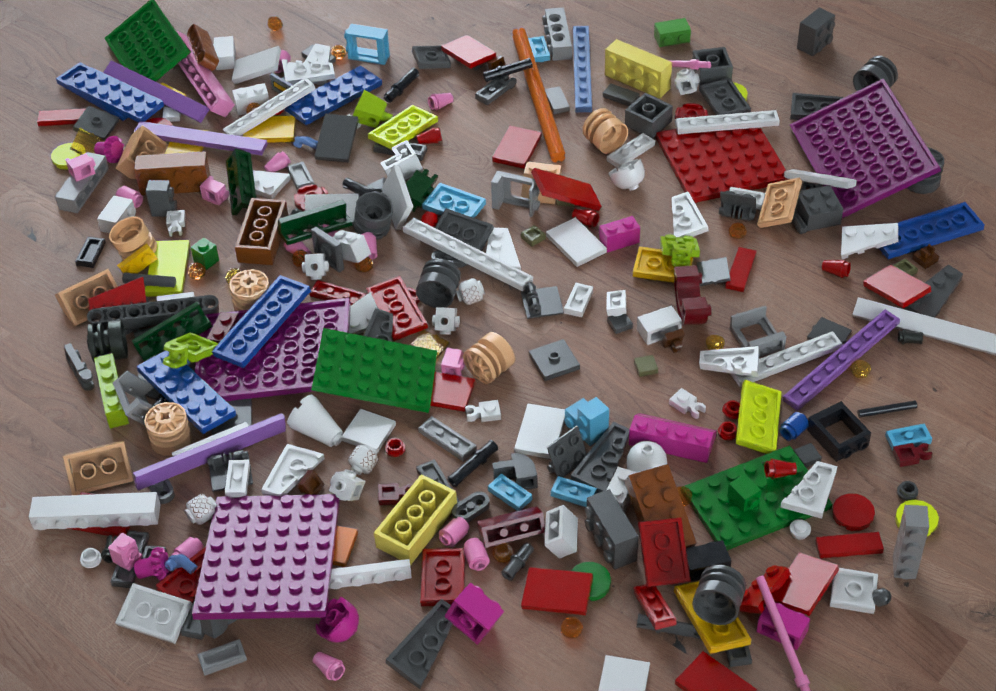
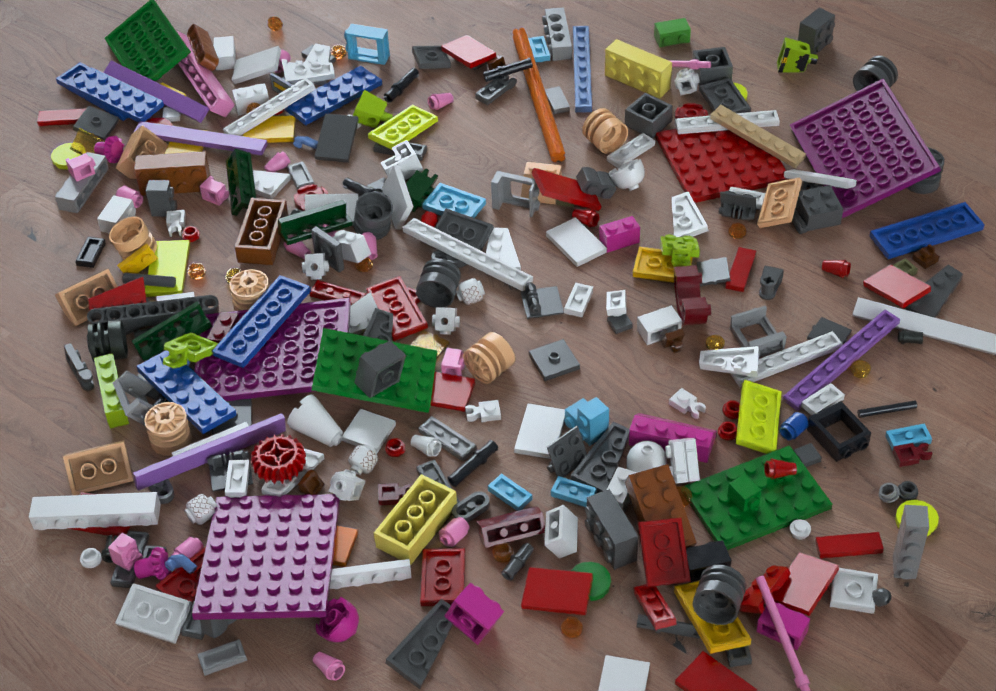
green brick [190,237,219,270] -> none
clear orange plate [292,250,308,267] -> none
red cone [417,127,442,144] -> none
bright pink brick [464,538,490,571] -> none
tile [492,125,542,169] -> none
brick [492,453,538,490] -> none
olive tile [521,225,546,247] -> none
dark grey tile [603,83,640,106] -> none
olive tile [634,355,658,377] -> none
white wing [780,461,838,519] -> none
dark grey plate [790,93,843,120] -> none
red tile [832,493,875,531] -> none
white wing [841,223,899,260] -> none
none -> red plate [182,226,200,242]
none -> red gear [251,433,306,485]
none -> dark grey brick [354,341,406,398]
none -> white cone [411,435,442,457]
none -> dark grey brick [576,167,617,199]
none -> white brick [665,438,700,483]
none -> tan plate [710,105,806,168]
none -> dark grey piece [759,265,784,300]
none -> lime torso [777,37,818,73]
none -> white plate [801,383,845,416]
none -> light grey plate [879,483,900,503]

